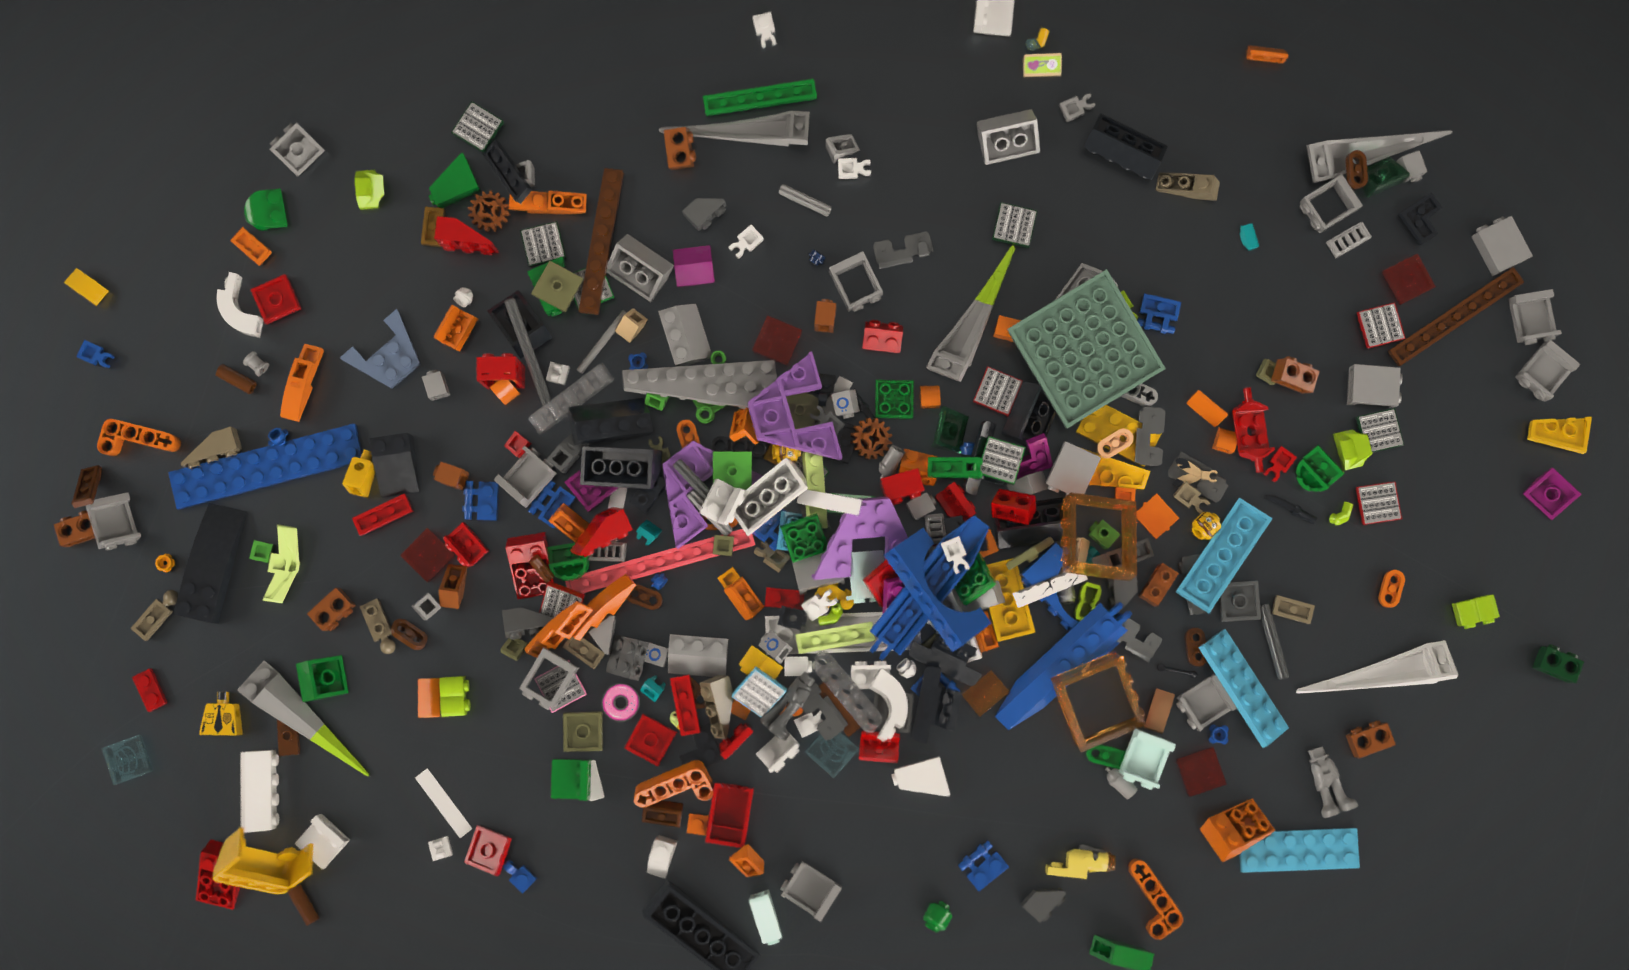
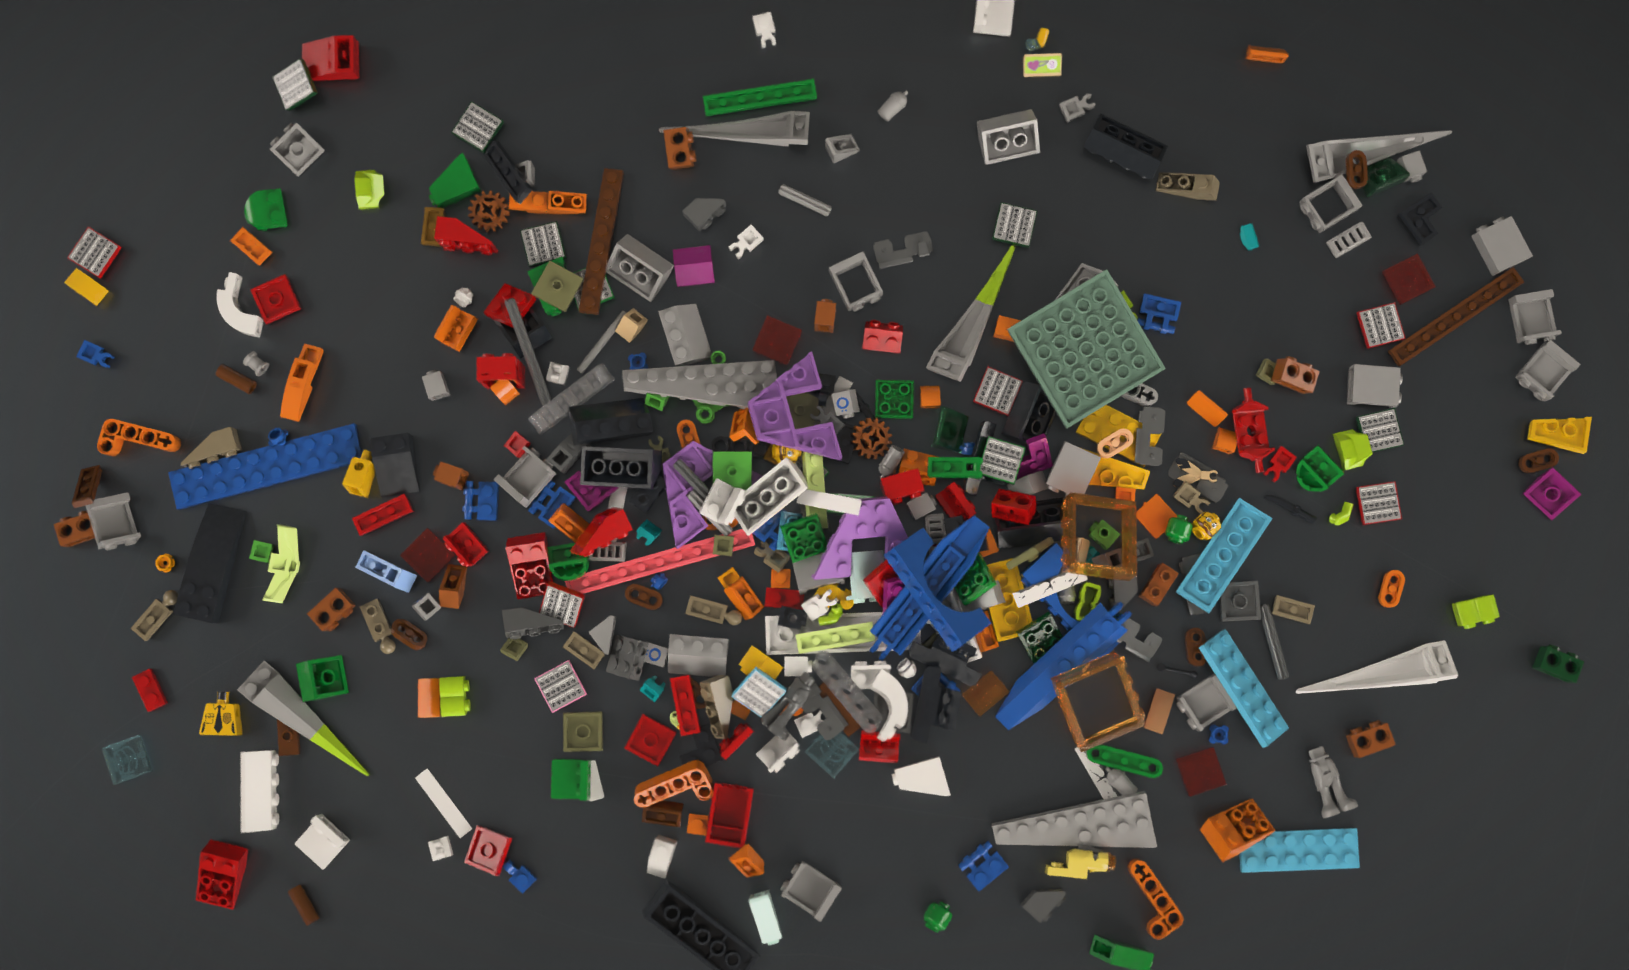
yellow windscreen [213,827,313,894] -> none
sand blue wing [340,309,421,389] -> none
light grey window [519,648,579,710] -> none
orange slope [524,601,593,658] -> none
reddish brown piece [529,555,554,583] -> none
orange slope [573,574,636,641] -> none
tile [602,683,640,722] -> none
light grey brick [758,630,793,664] -> none
dark blue plate [808,249,826,266] -> none
white plate [838,158,871,179] -> none
white plate [941,536,970,574] -> none
light aqua panel [1119,728,1176,790] -> none
none -> tile [67,227,122,279]
none -> tile [273,59,317,111]
none -> red slope [302,35,359,81]
none -> light blue slope [355,550,417,593]
none -> red plate [484,283,536,328]
none -> dark tan plate [685,595,742,625]
none -> orange plate [771,569,791,589]
none -> light grey piece [878,90,909,122]
none -> light grey wing [991,791,1157,848]
none -> dark green tile [1016,612,1063,664]
none -> white sticker [1075,741,1119,799]
none -> green head [1165,515,1193,544]
none -> reddish brown plate [1519,448,1559,473]

